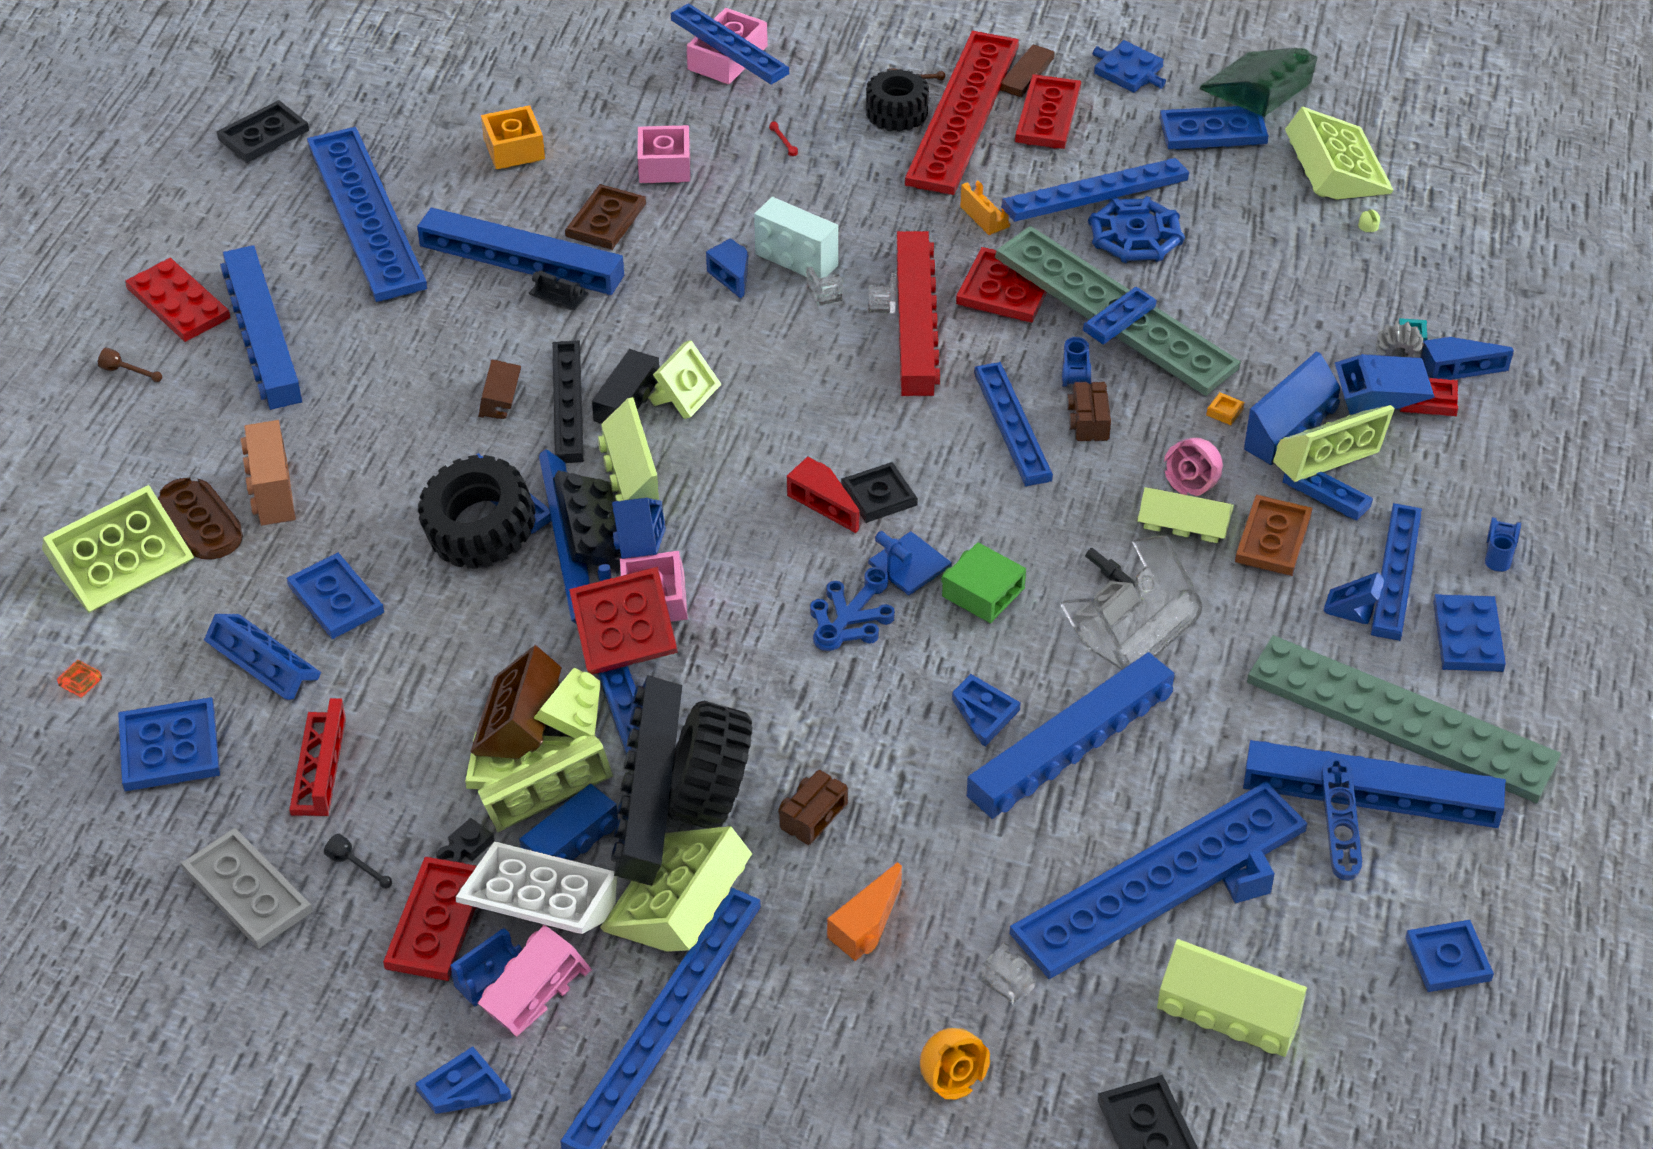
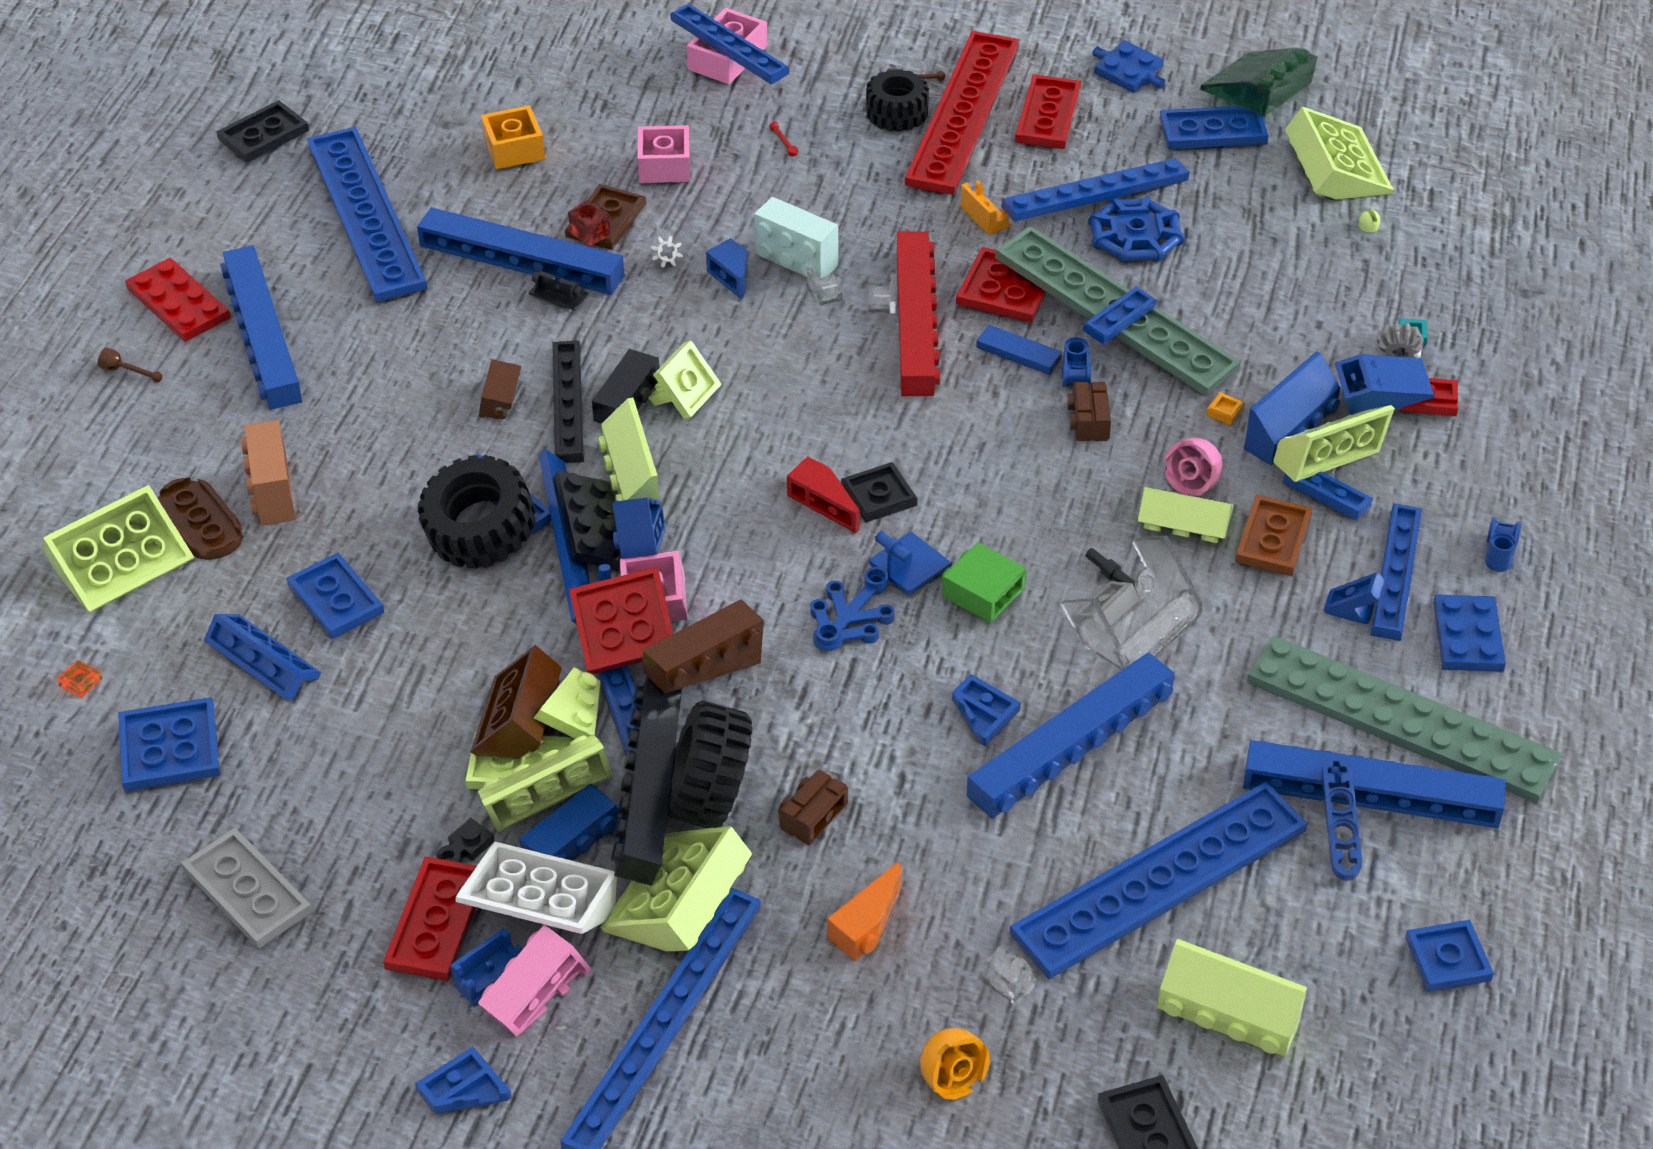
red fence [289,698,346,816] -> none
black hinge [324,833,392,889] -> none
blue tile [974,362,1053,487] -> none
reddish brown tile [1000,44,1055,97] -> none
blue panel [1223,849,1275,904] -> none
blue slope [1420,337,1514,380] -> none
none -> clear red brick [568,200,610,246]
none -> reddish brown wedge [643,599,764,693]
none -> white gear [650,235,683,267]
none -> blue tile [976,325,1062,375]

